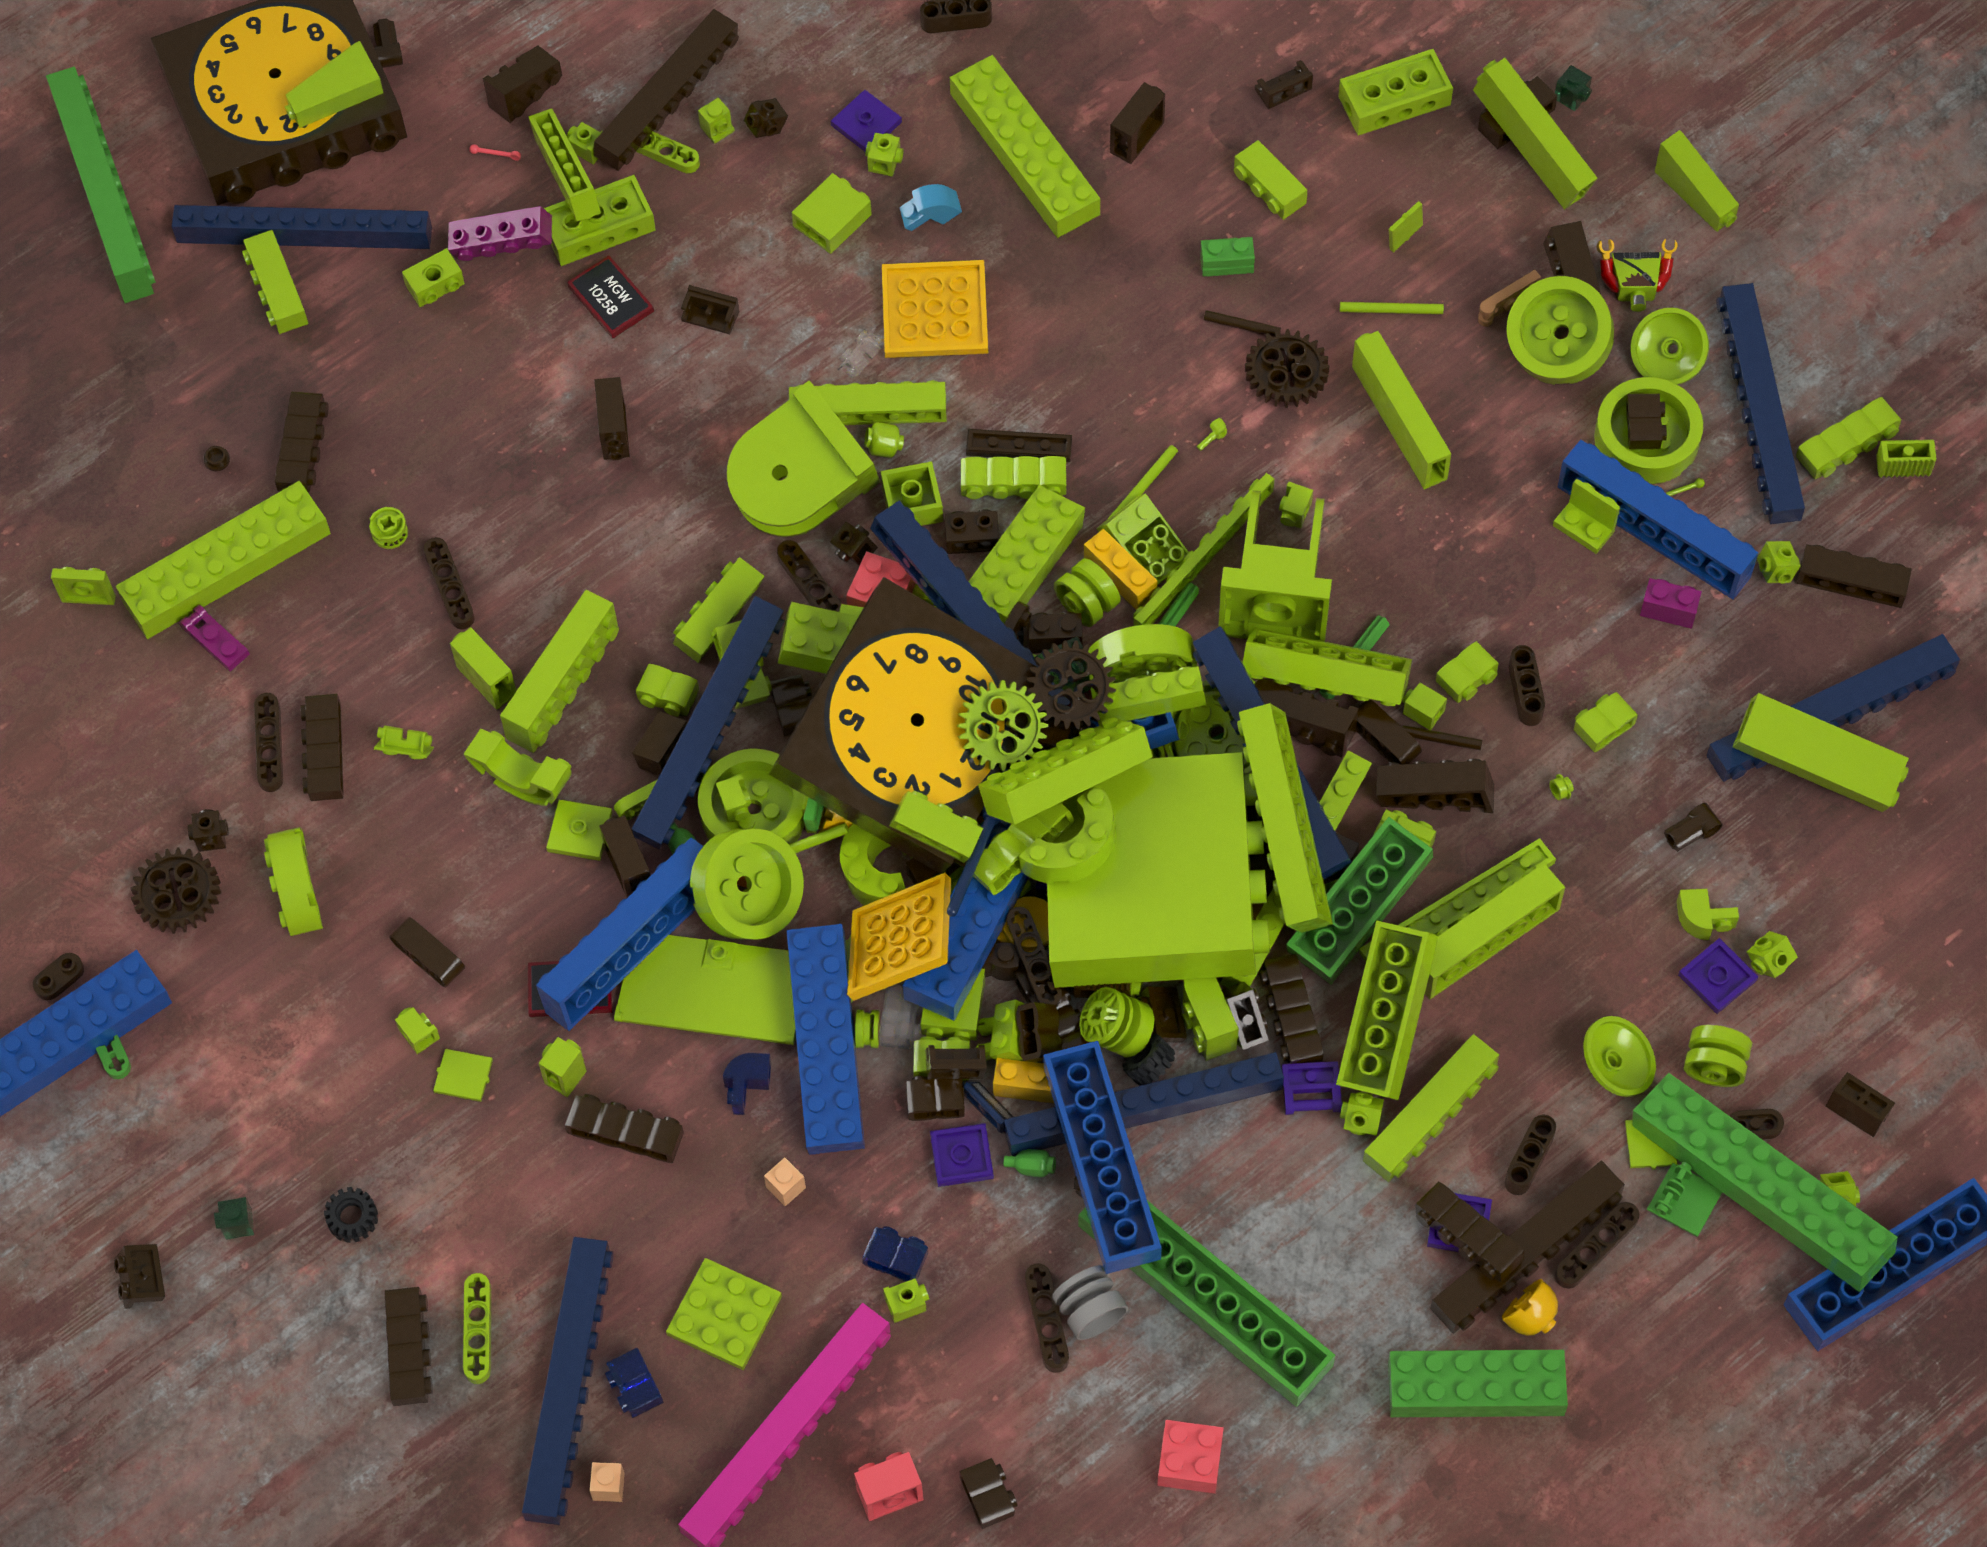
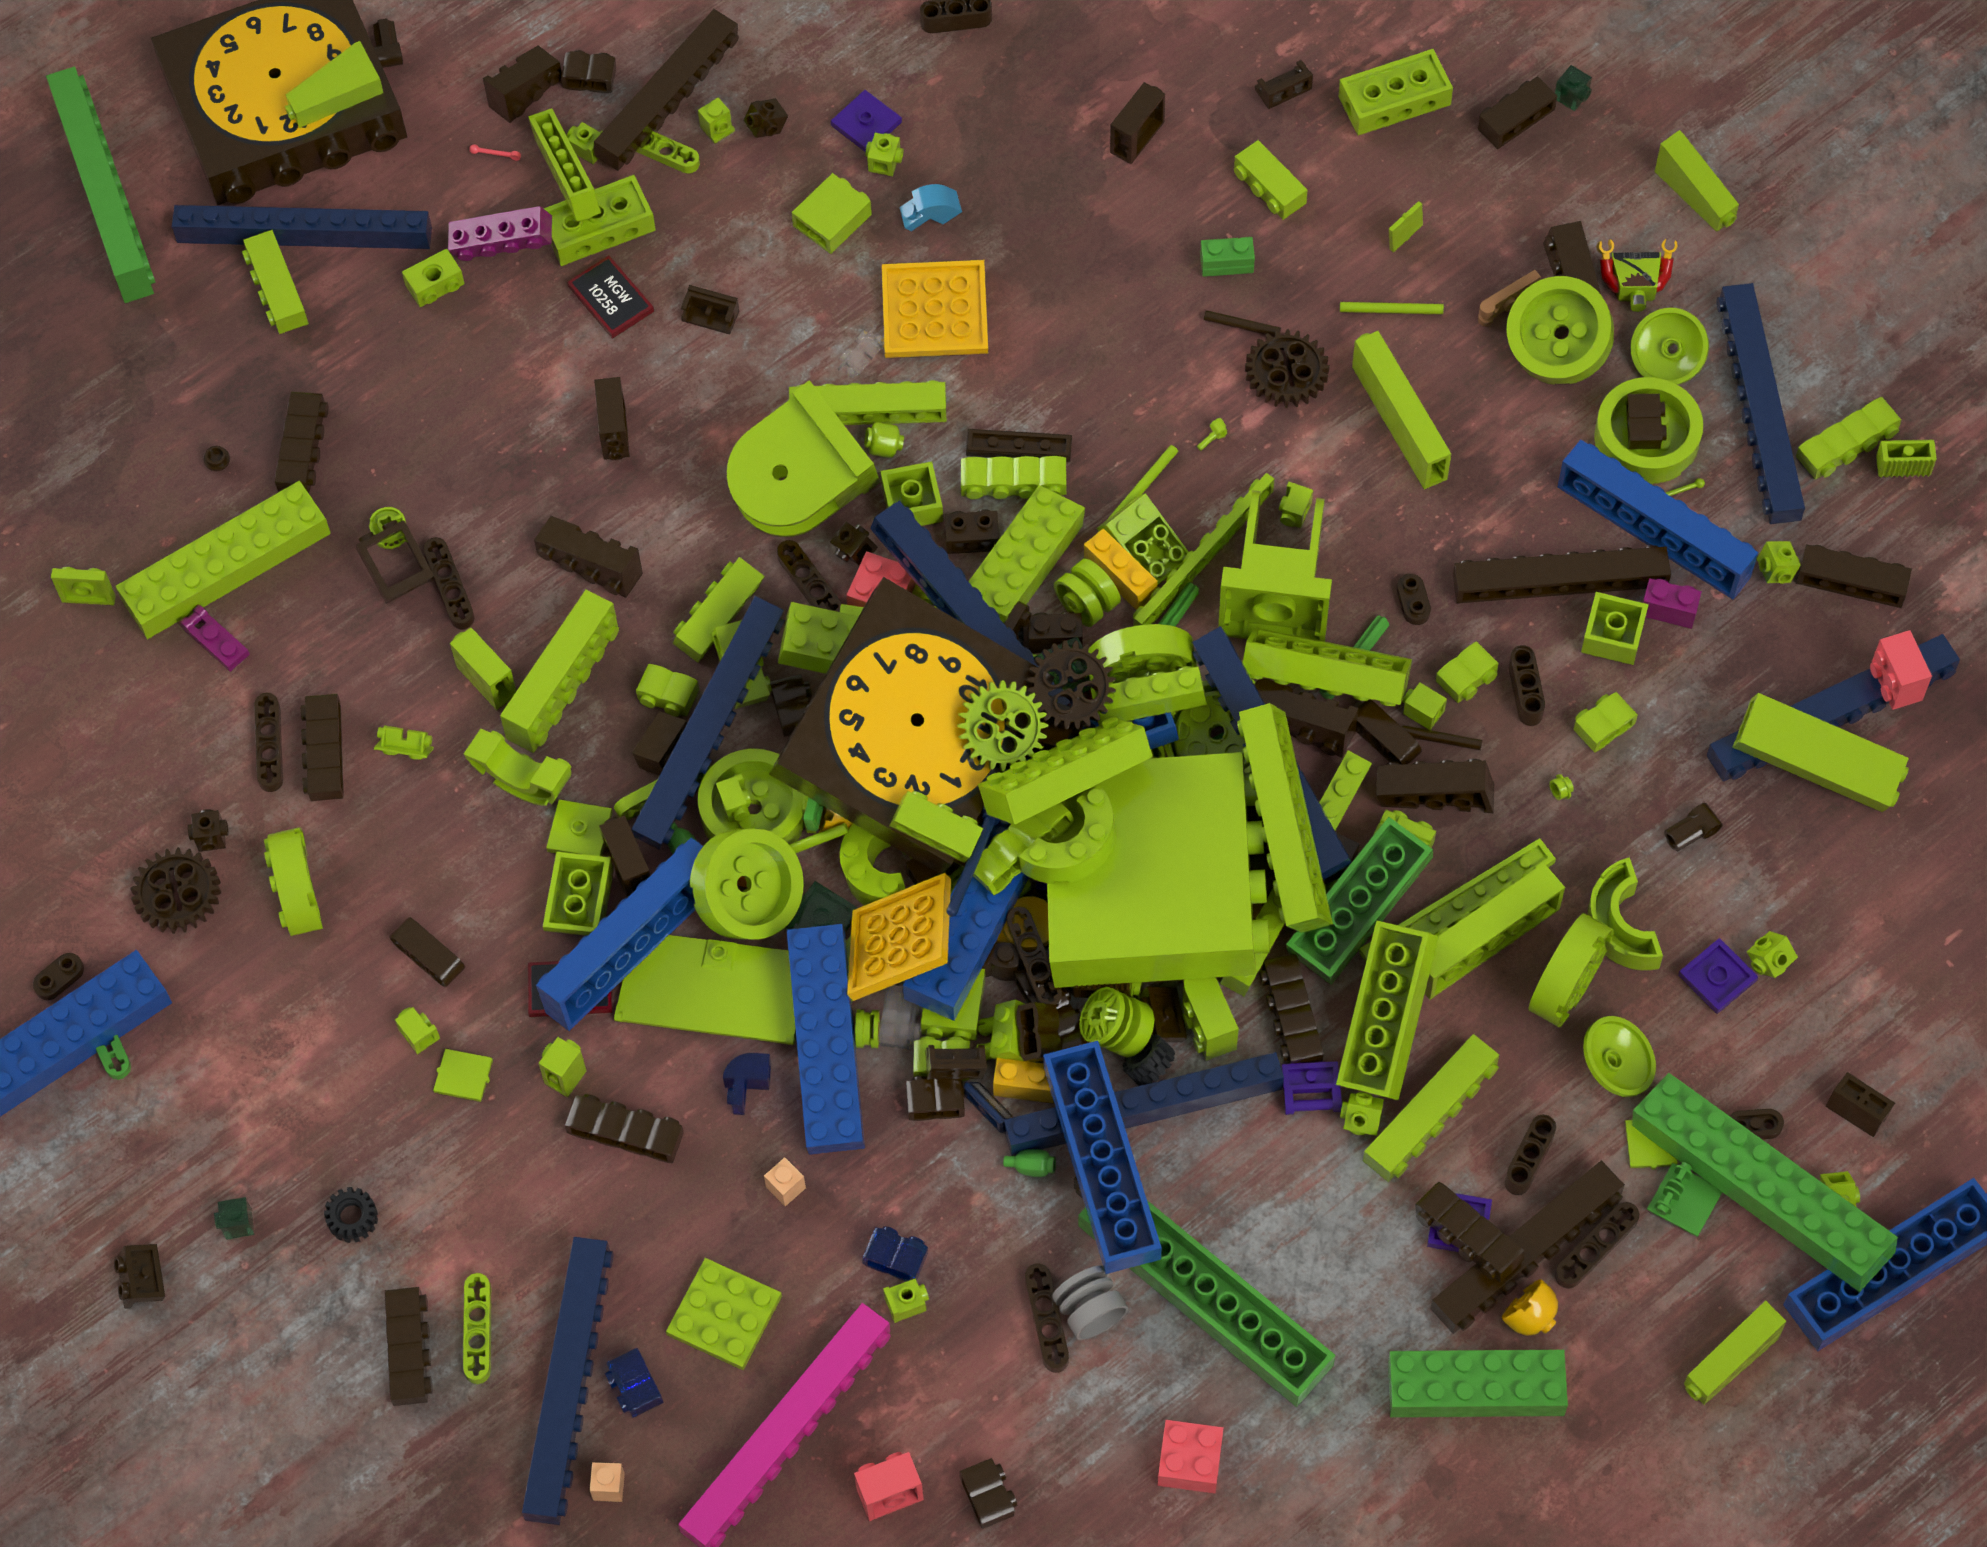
dark purple plate [930,1123,994,1187] -> none
lime brick [950,55,1100,238] -> none
dark brown brick [1222,982,1269,1050] -> none
lime brick [1473,58,1598,210] -> none
lime bracket [1553,479,1620,554] -> none
lime brick [1677,889,1739,940] -> none
lime wheel [1683,1025,1752,1087] -> none
none -> dark brown window [356,520,434,604]
none -> dark brown wedge [534,516,643,598]
none -> lime brick [543,852,614,936]
none -> dark brown brick [561,50,616,93]
none -> clear green plate [786,881,858,932]
none -> dark brown plate [1397,574,1431,625]
none -> dark brown brick [1453,545,1671,604]
none -> lime brick [1529,913,1614,1027]
none -> lime brick [1581,592,1649,665]
none -> lime brick [1587,857,1663,970]
none -> lime slope [1684,1301,1786,1405]
none -> coral brick [1870,630,1932,710]

